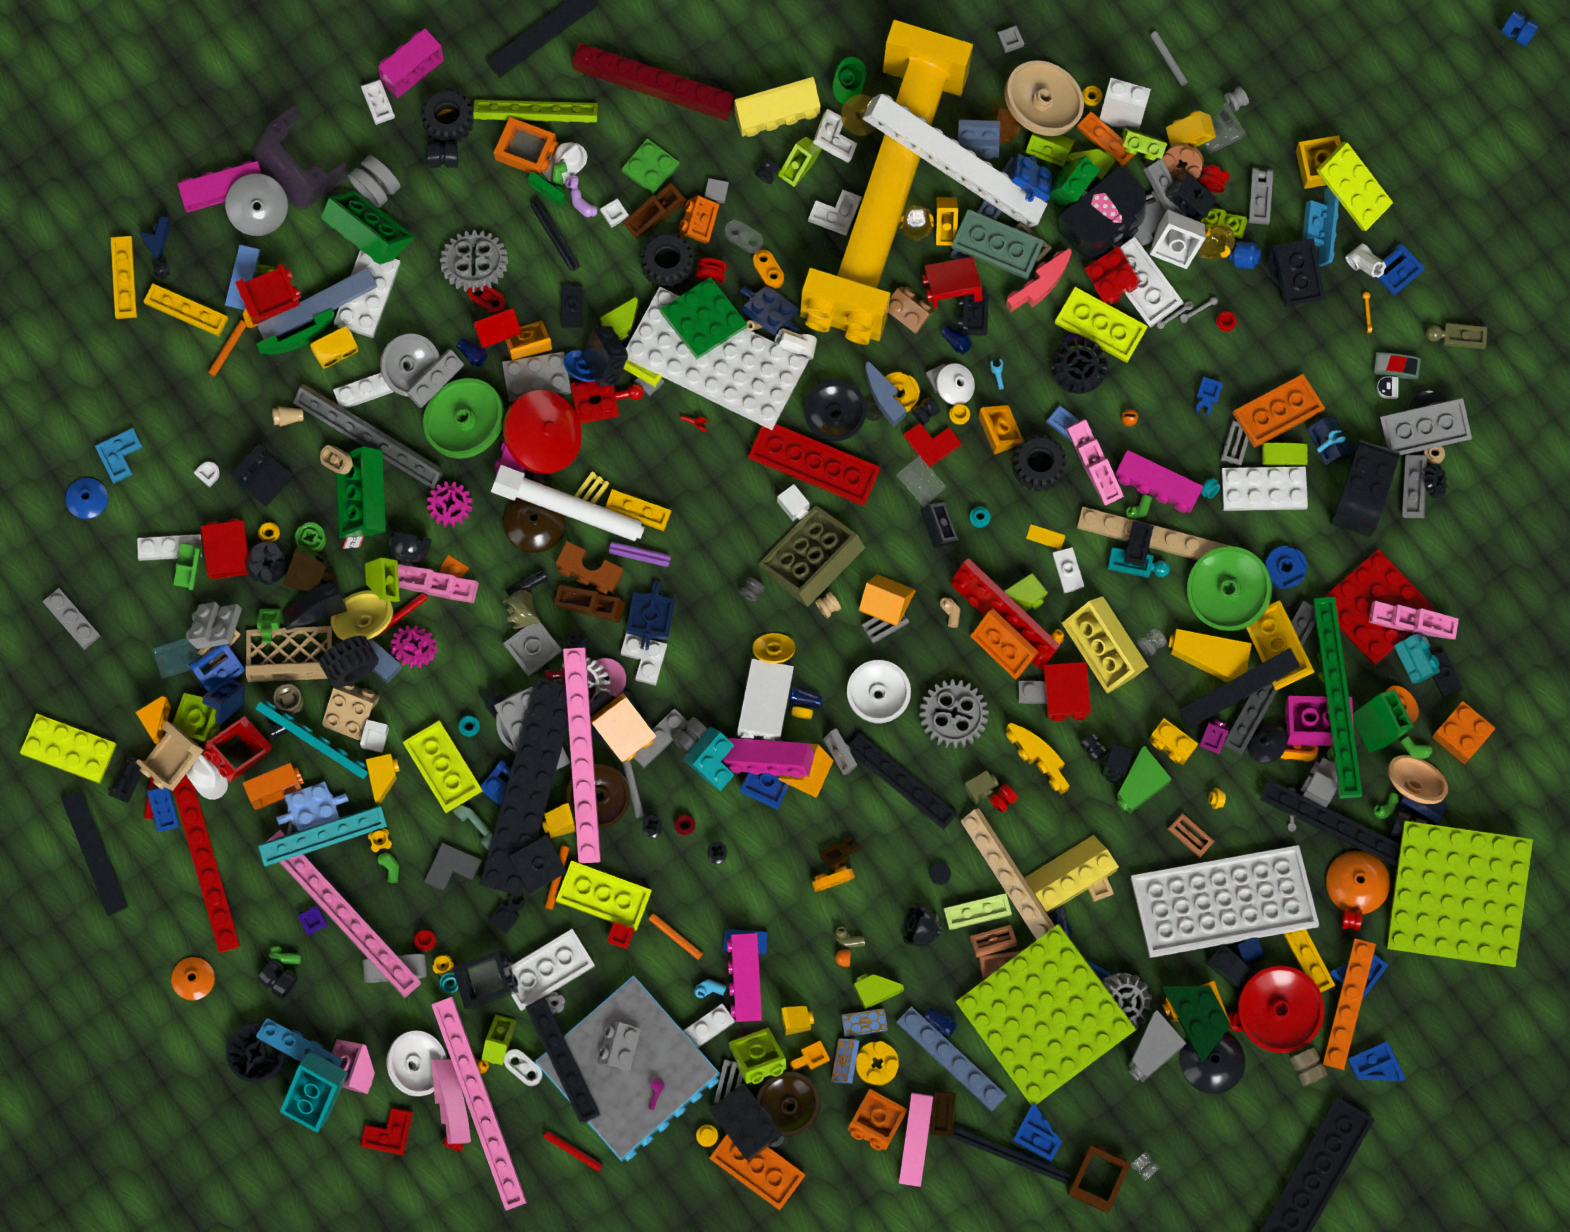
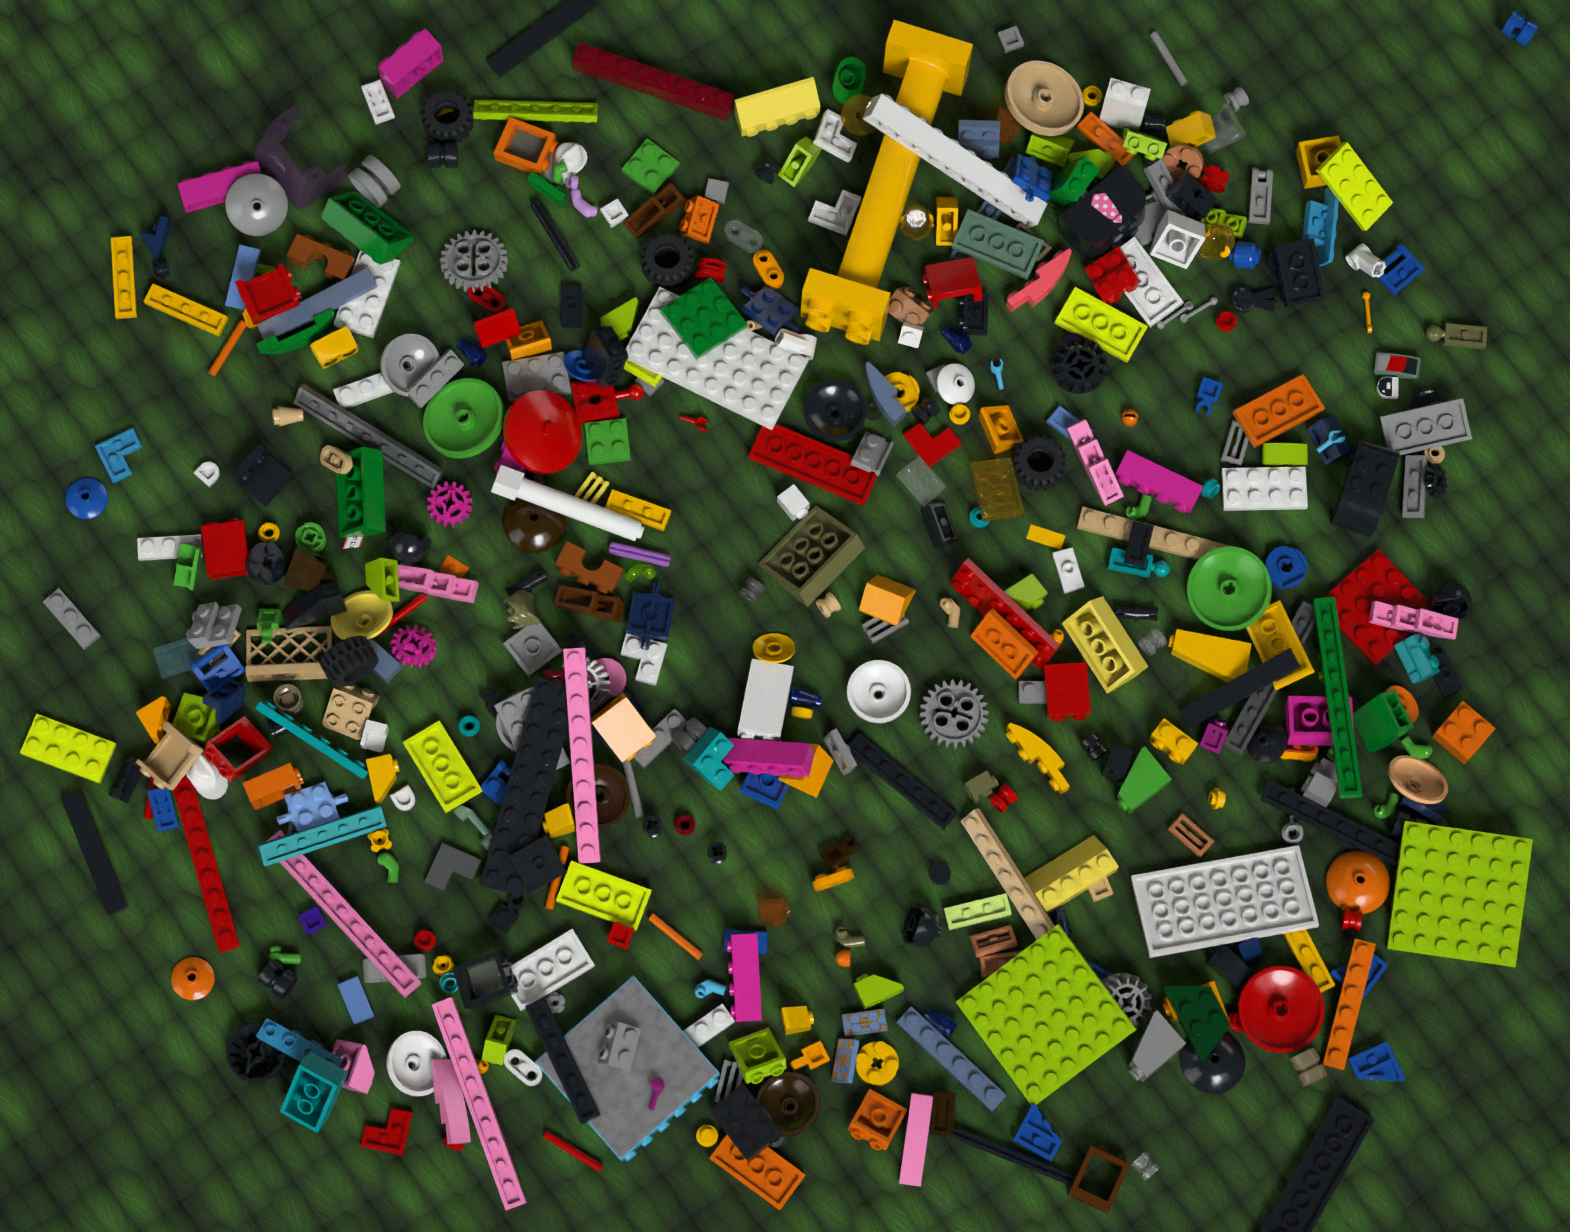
none -> dark orange arch [286,234,355,282]
none -> medium blue tile [338,976,375,1025]
none -> white tile [390,785,416,811]
none -> bright green plate [584,418,631,465]
none -> clear neon green arm [623,564,656,583]
none -> clear orange brick [759,898,791,927]
none -> light grey plate [851,431,894,476]
none -> white plate [898,322,924,348]
none -> clear yellow plate [969,457,1025,522]
none -> black pin [1115,605,1158,622]
none -> black bush [1143,113,1166,133]
none -> black piece [1230,287,1279,313]
none -> light grey plate [1282,822,1303,843]
none -> black cylinder [1430,582,1472,620]

